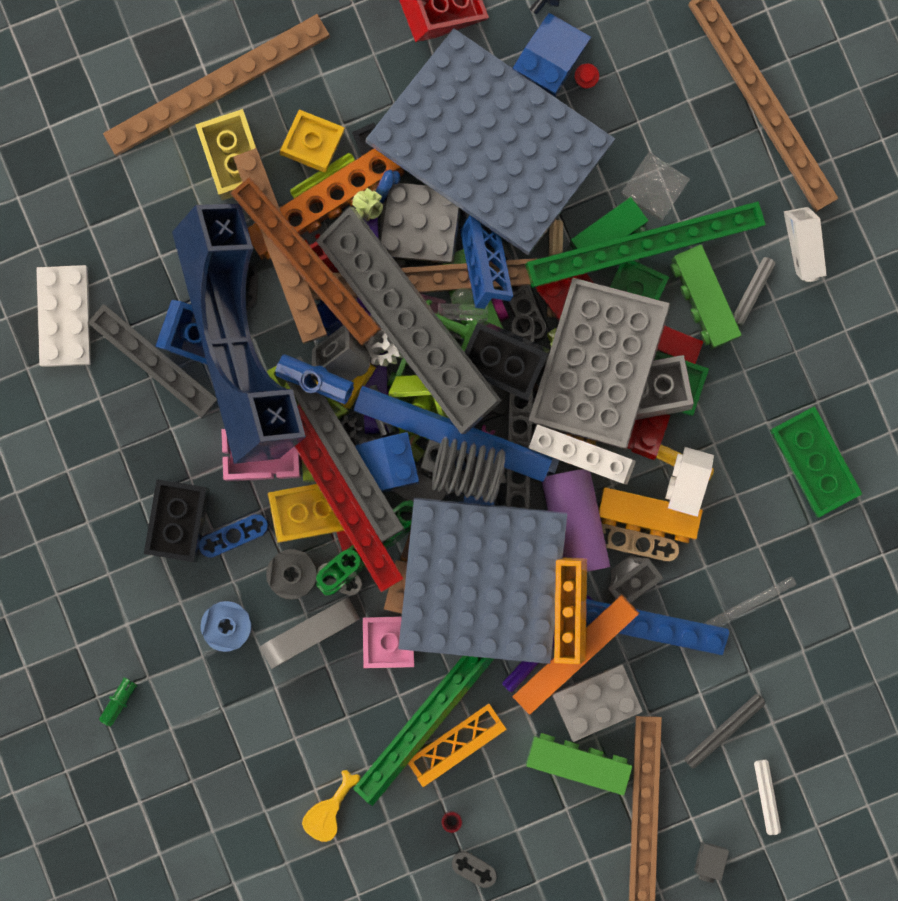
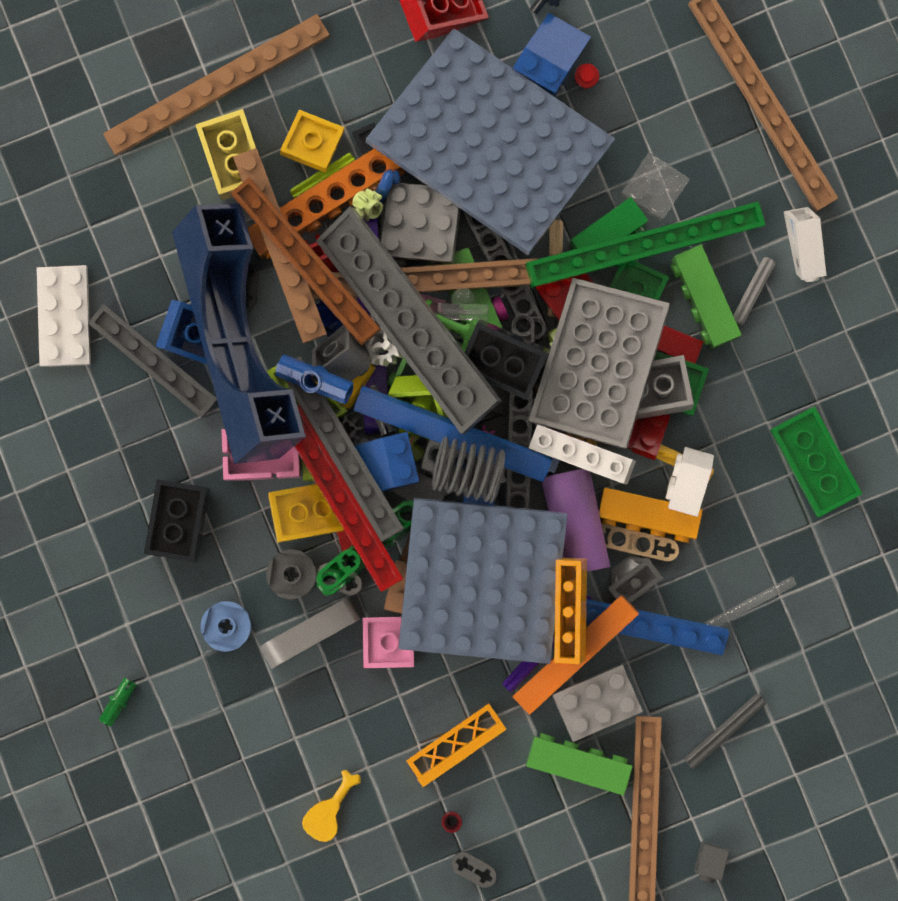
blue beam [199,514,269,557] -> none
green plate [353,656,494,806] -> none
blue fence [460,215,513,309] -> none
white axle [754,760,781,835] -> none

